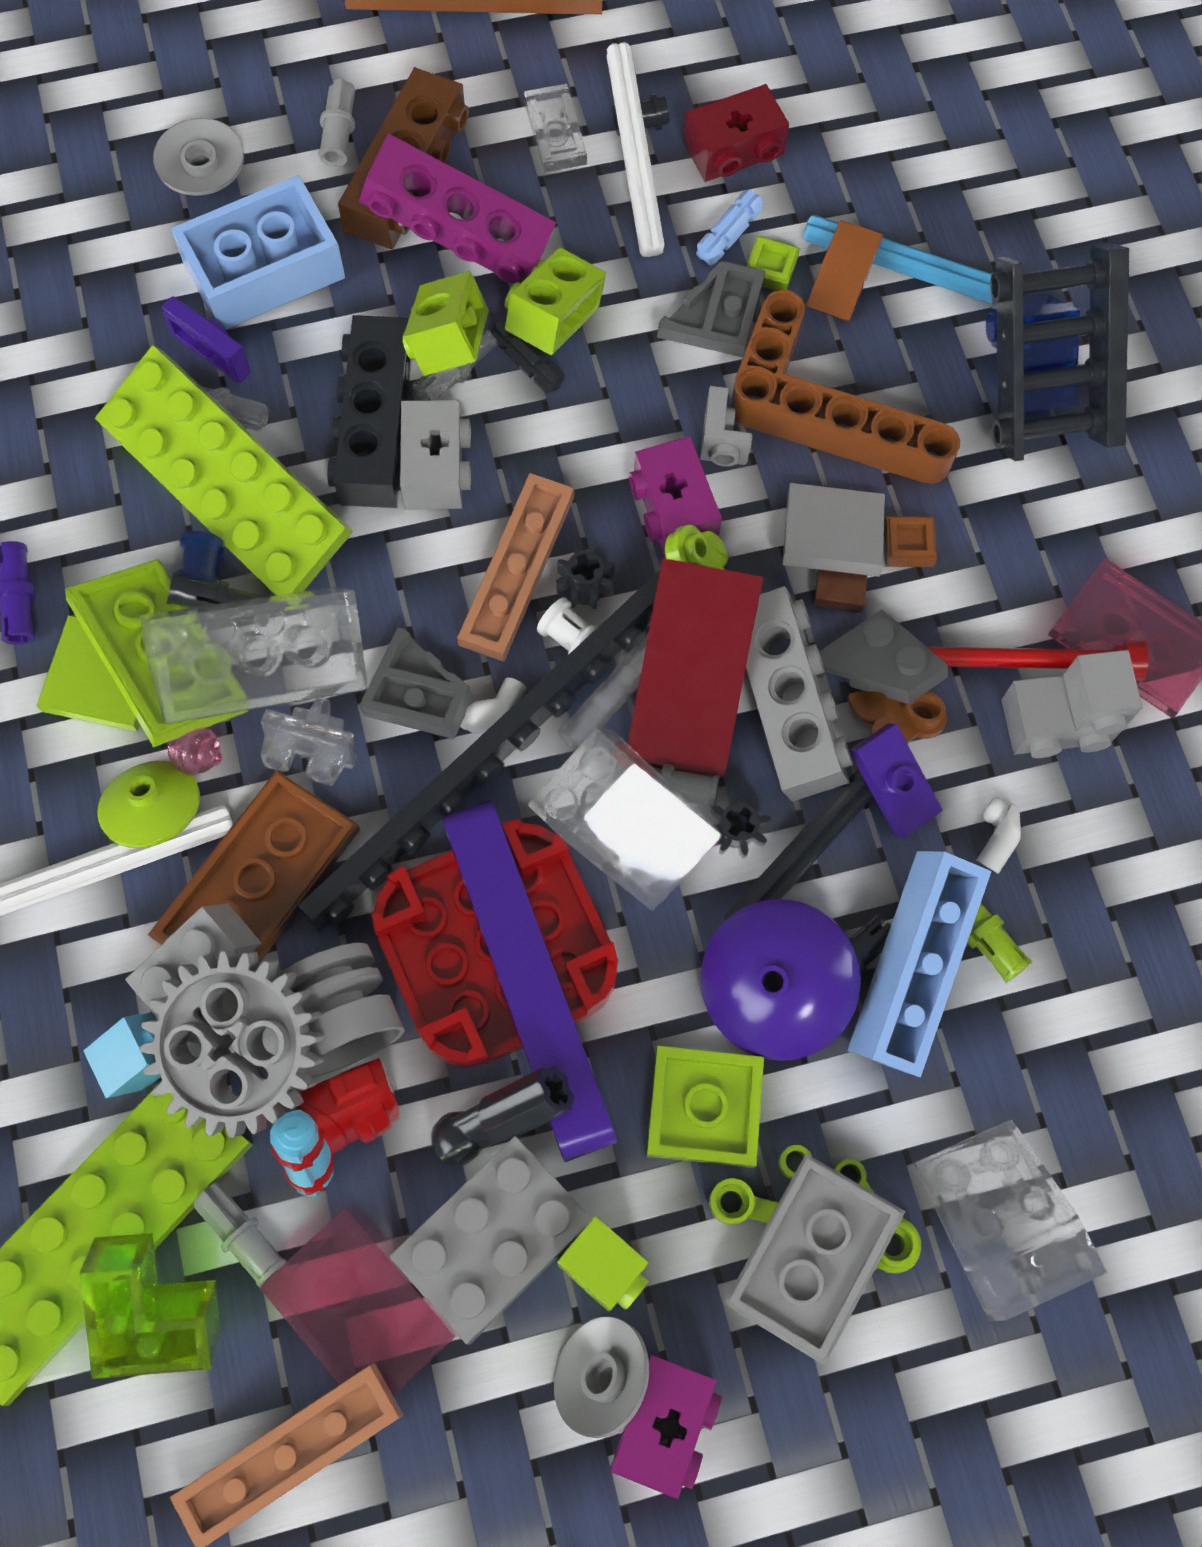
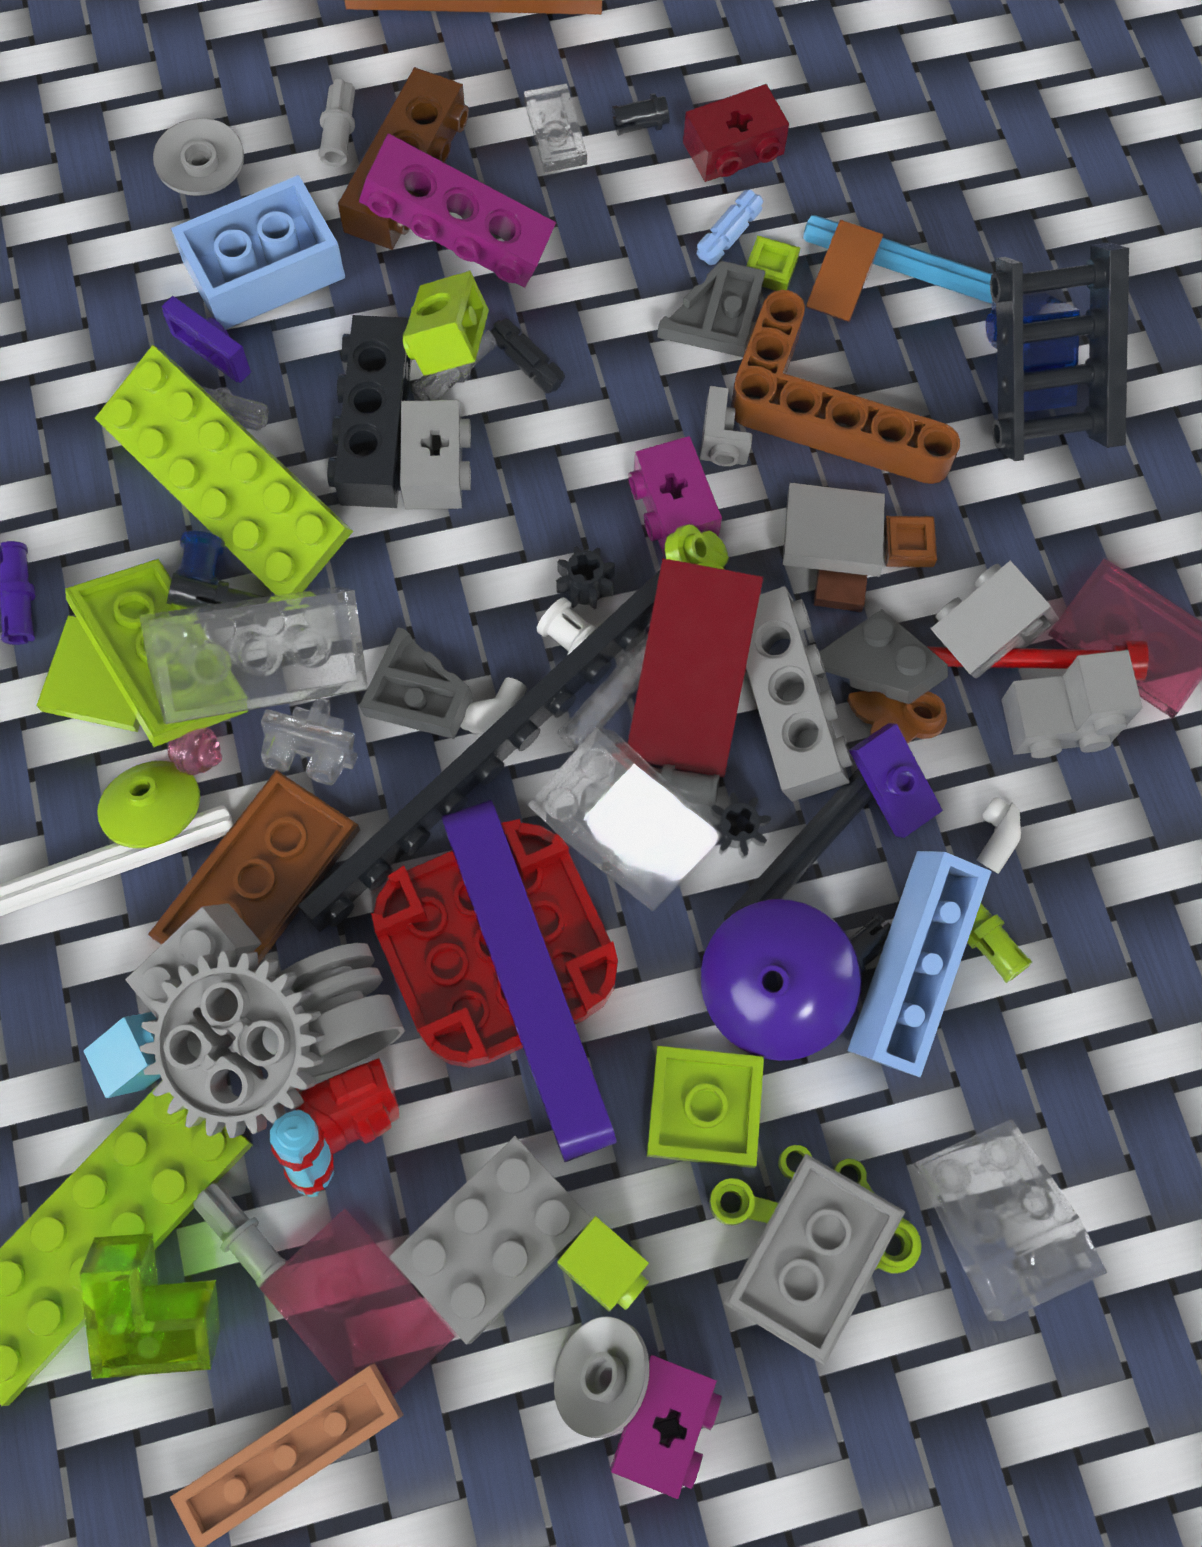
black piece [431,1066,574,1166] -> none
nougat plate [457,473,574,662] -> none
lime brick [505,247,607,356] -> none
white axle [607,42,665,257] -> none
none -> light grey brick [930,560,1060,679]

